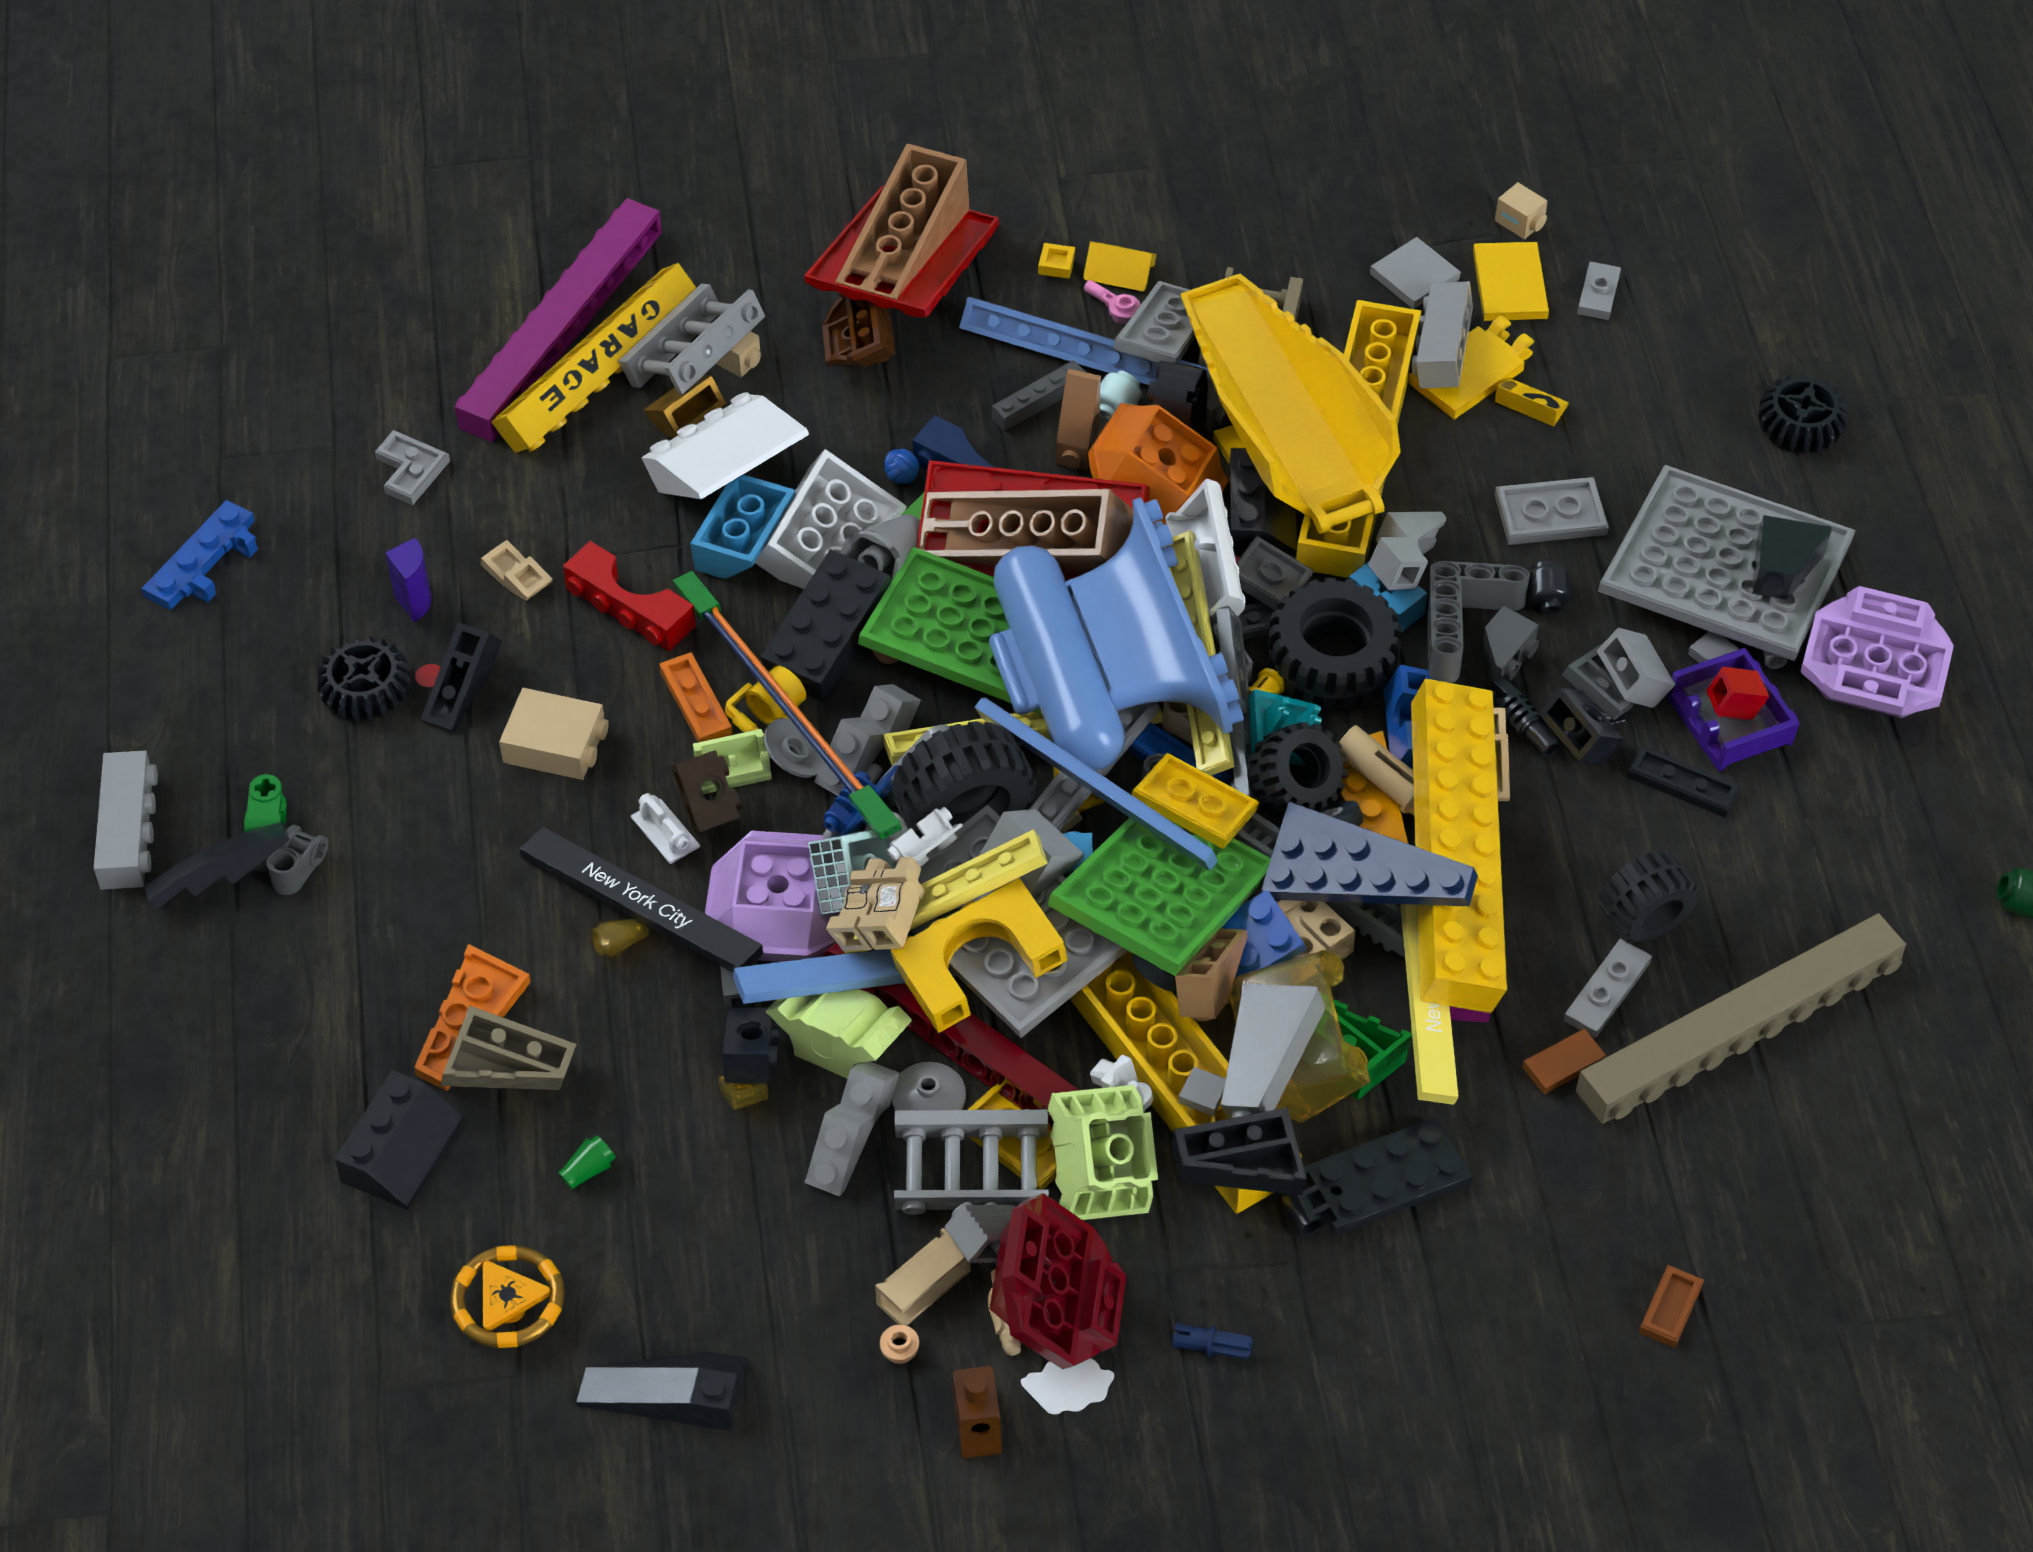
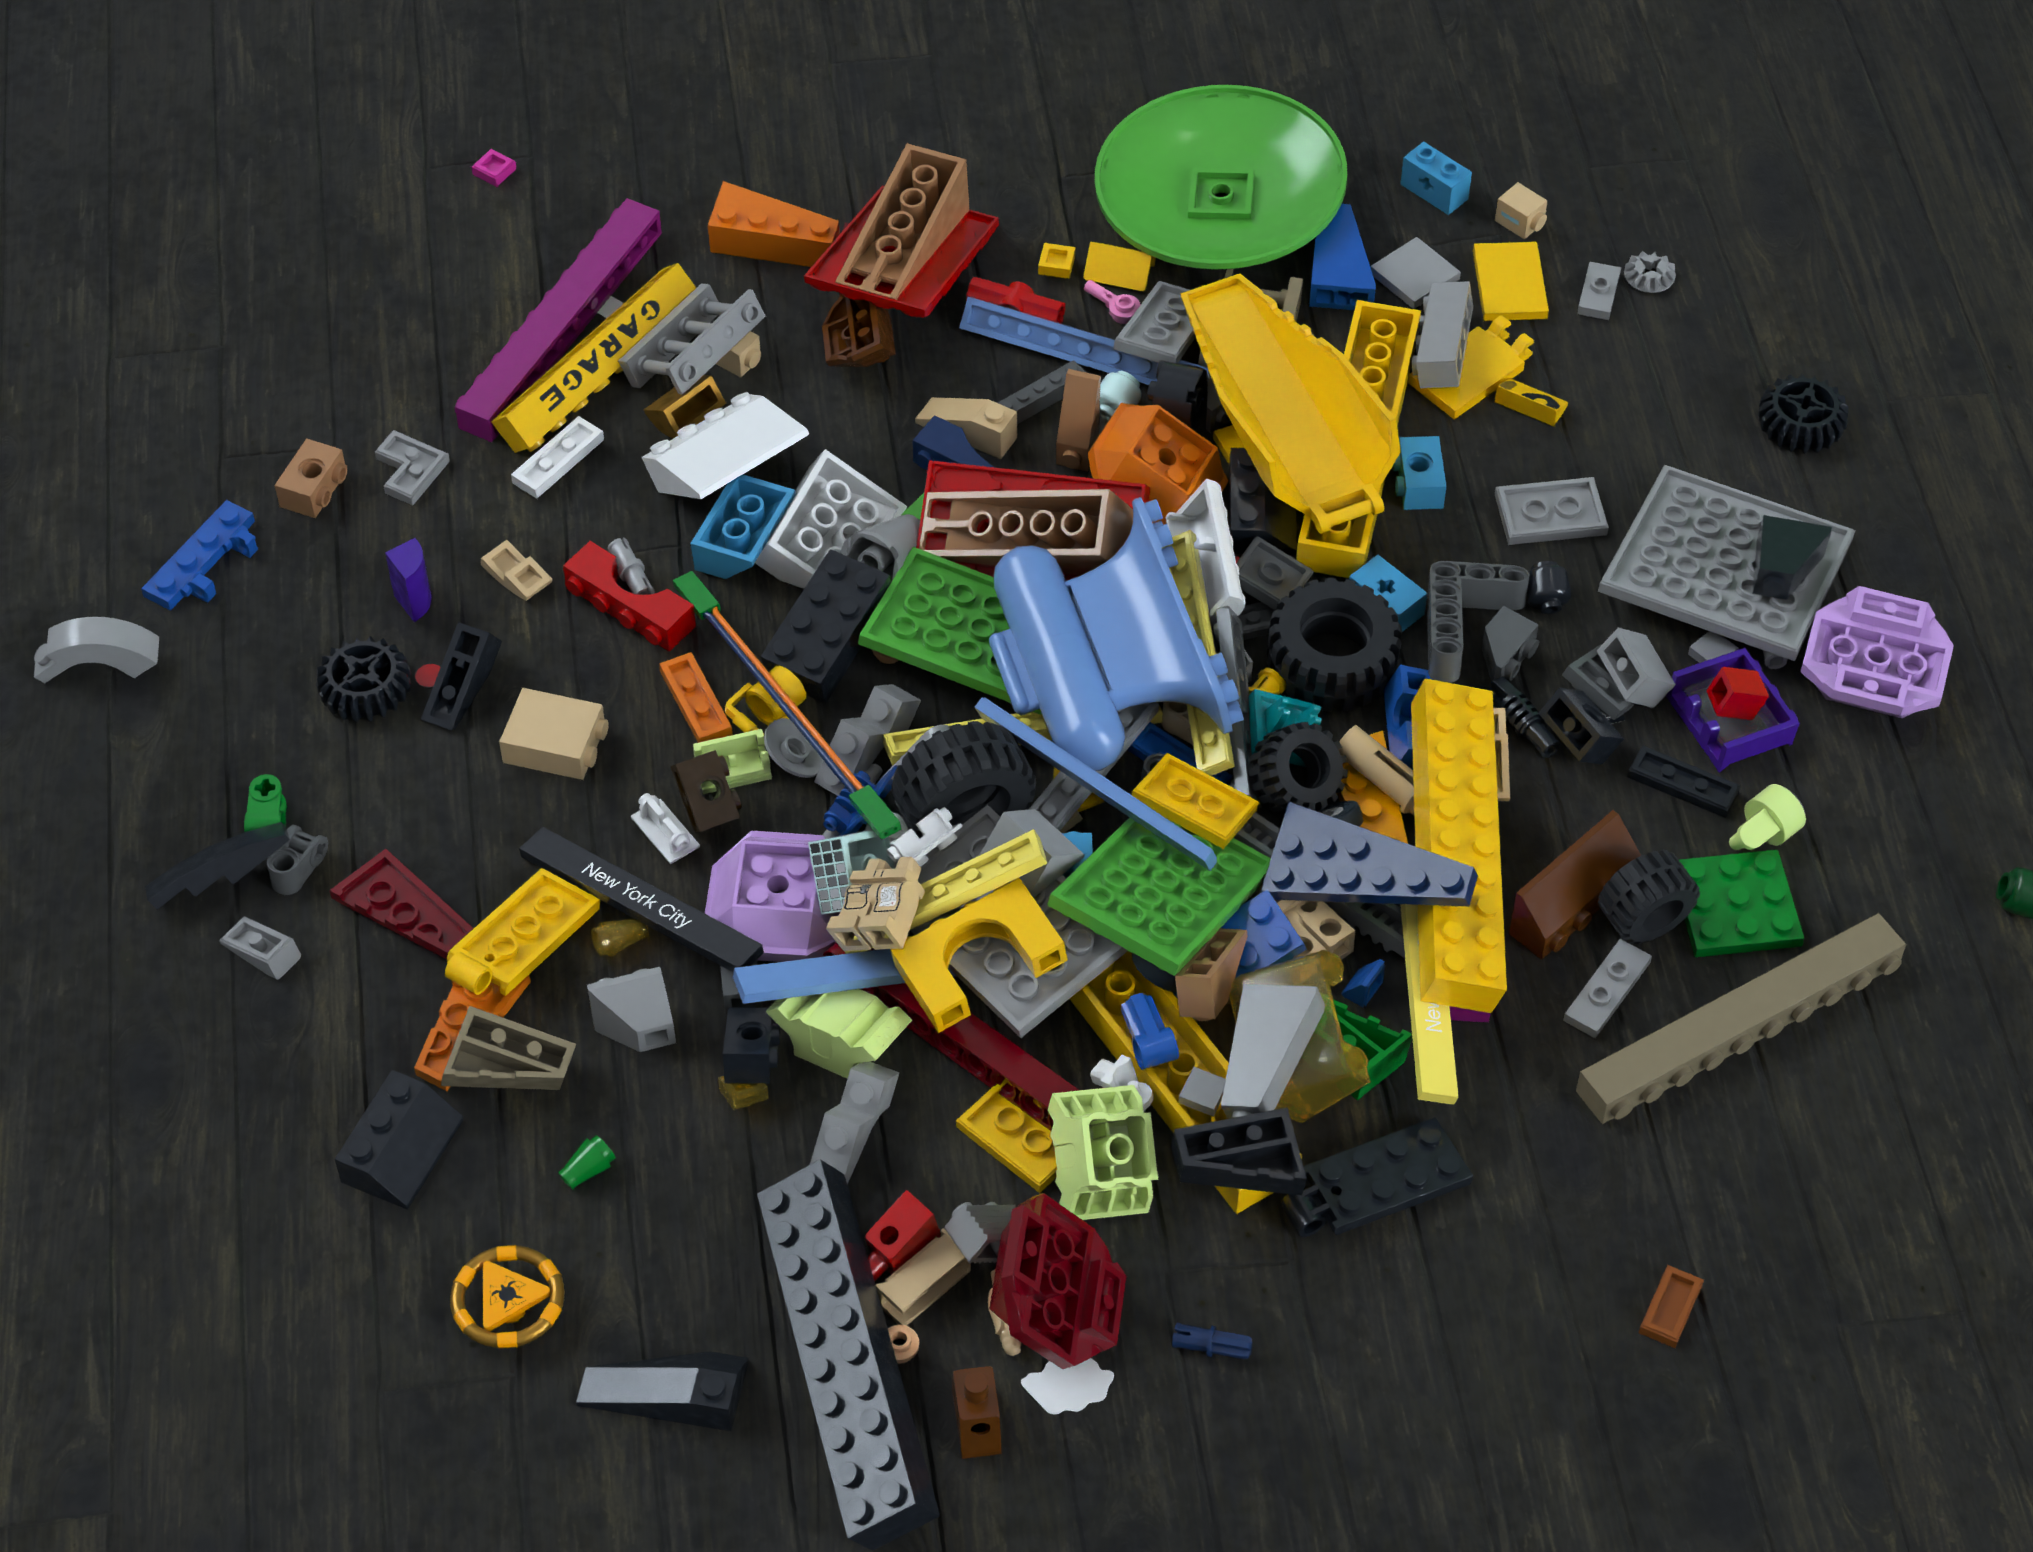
light grey brick [94,751,158,890] -> none
blue piece [884,449,919,484] -> none
light grey dish [892,1062,966,1110] -> none
light grey fence [894,1109,1049,1215] -> none
light grey arch [1368,511,1446,590] -> none
dark orange tile [1522,1028,1607,1095] -> none
none -> light grey arch [34,617,159,683]
none -> light grey slope [219,916,301,980]
none -> medium nougat brick [275,438,347,518]
none -> dark red wing [329,849,474,959]
none -> yellow hinge [445,868,600,996]
none -> dark pink tile [472,149,516,187]
none -> white plate [511,416,604,499]
none -> light grey slope [587,967,676,1052]
none -> white sticker [597,296,623,318]
none -> light grey pin [608,538,655,595]
none -> orange wedge [708,181,840,267]
none -> brick [757,1159,940,1551]
none -> red torso [864,1190,941,1282]
none -> tan slope [915,397,1017,459]
none -> red piece [966,277,1066,324]
none -> bright green dish [1095,85,1347,269]
none -> blue piece [1121,993,1179,1070]
none -> blue slope [1309,204,1376,310]
none -> blue slope [1341,959,1385,1007]
none -> dark azure brick [1392,436,1446,510]
none -> dark azure brick [1400,142,1472,215]
none -> reddish brown slope [1509,810,1641,960]
none -> light grey gear [1624,251,1676,293]
none -> green plate [1679,850,1804,957]
none -> yellowish green piece [1729,784,1806,850]

